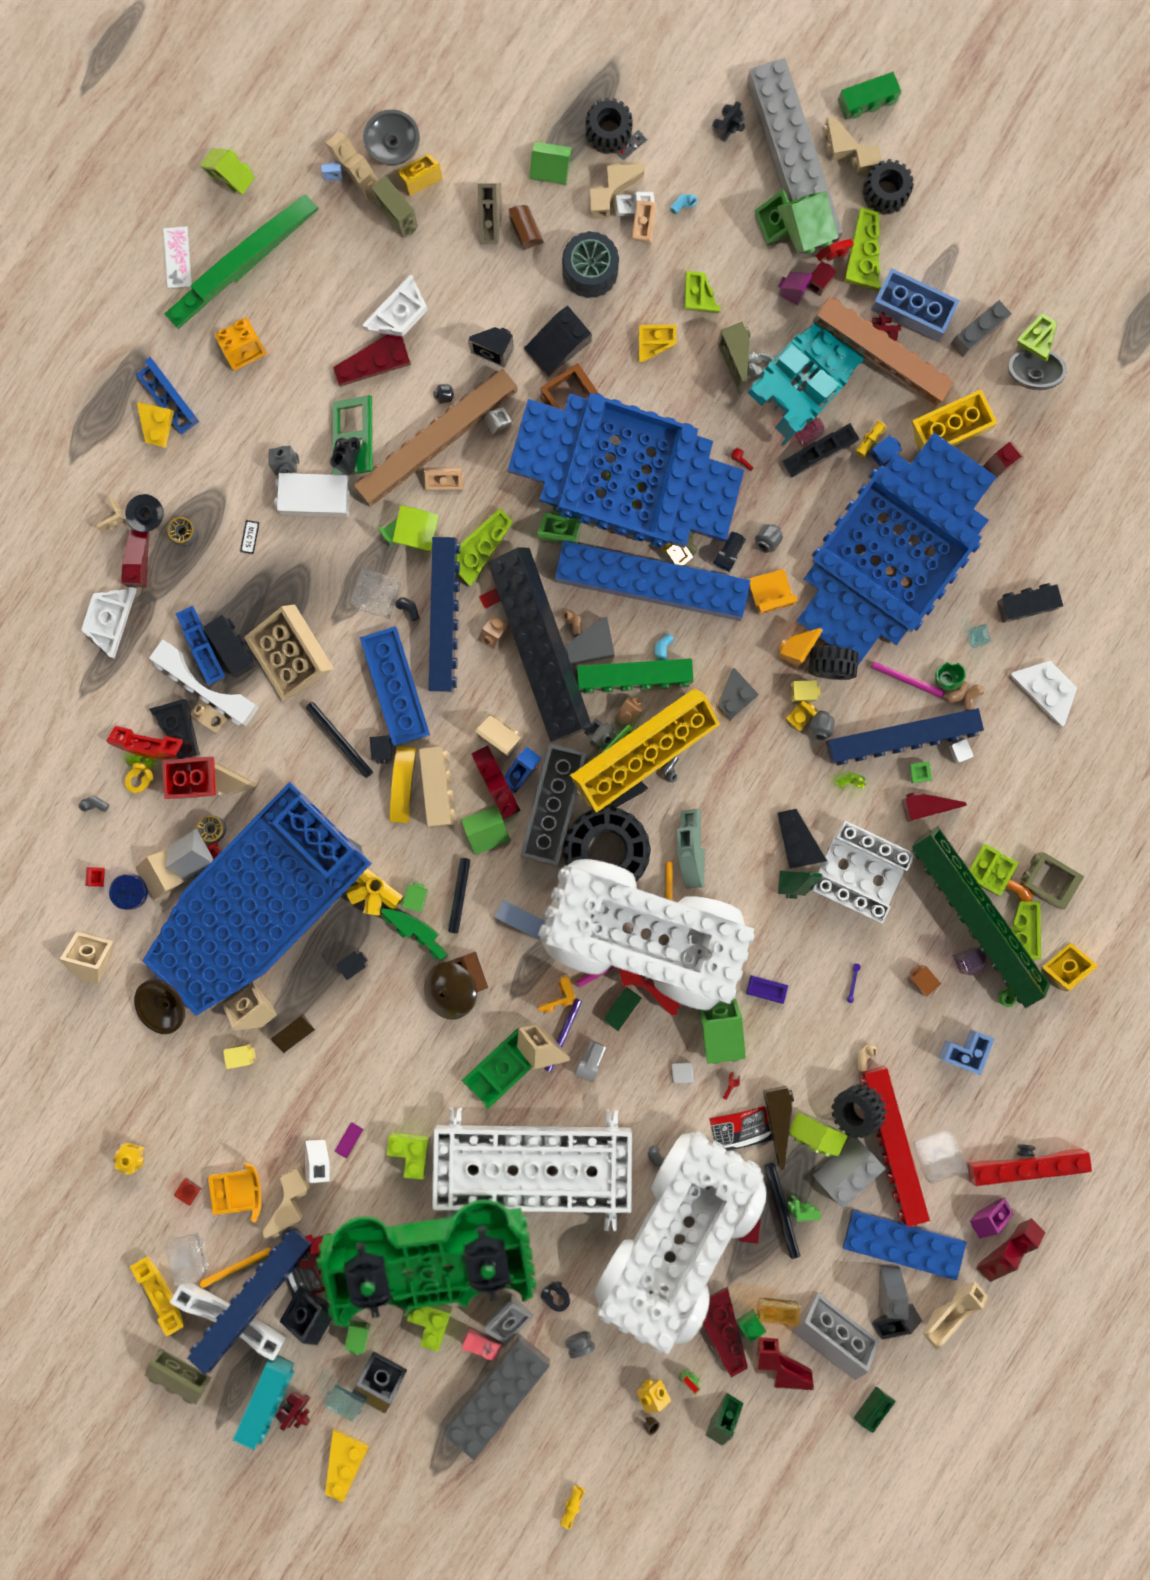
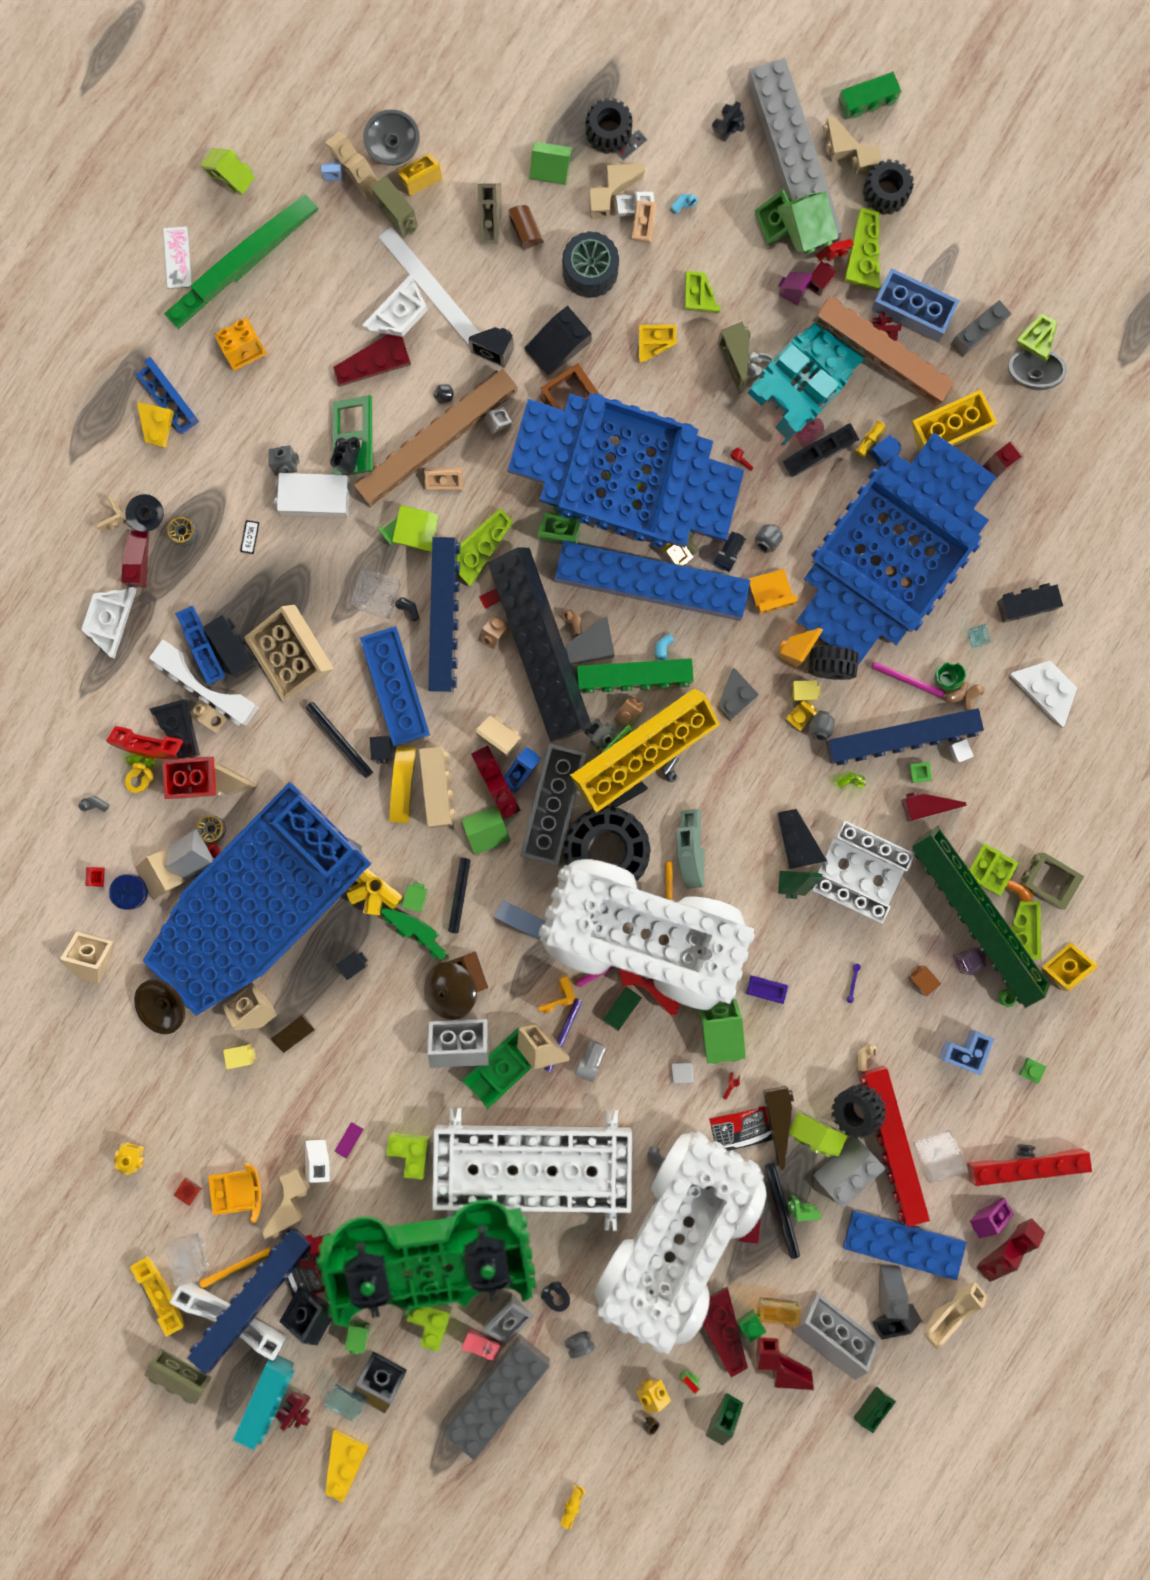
none -> white sticker [379,227,480,345]
none -> light grey brick [428,1019,489,1068]
none -> bright green plate [1019,1058,1046,1084]

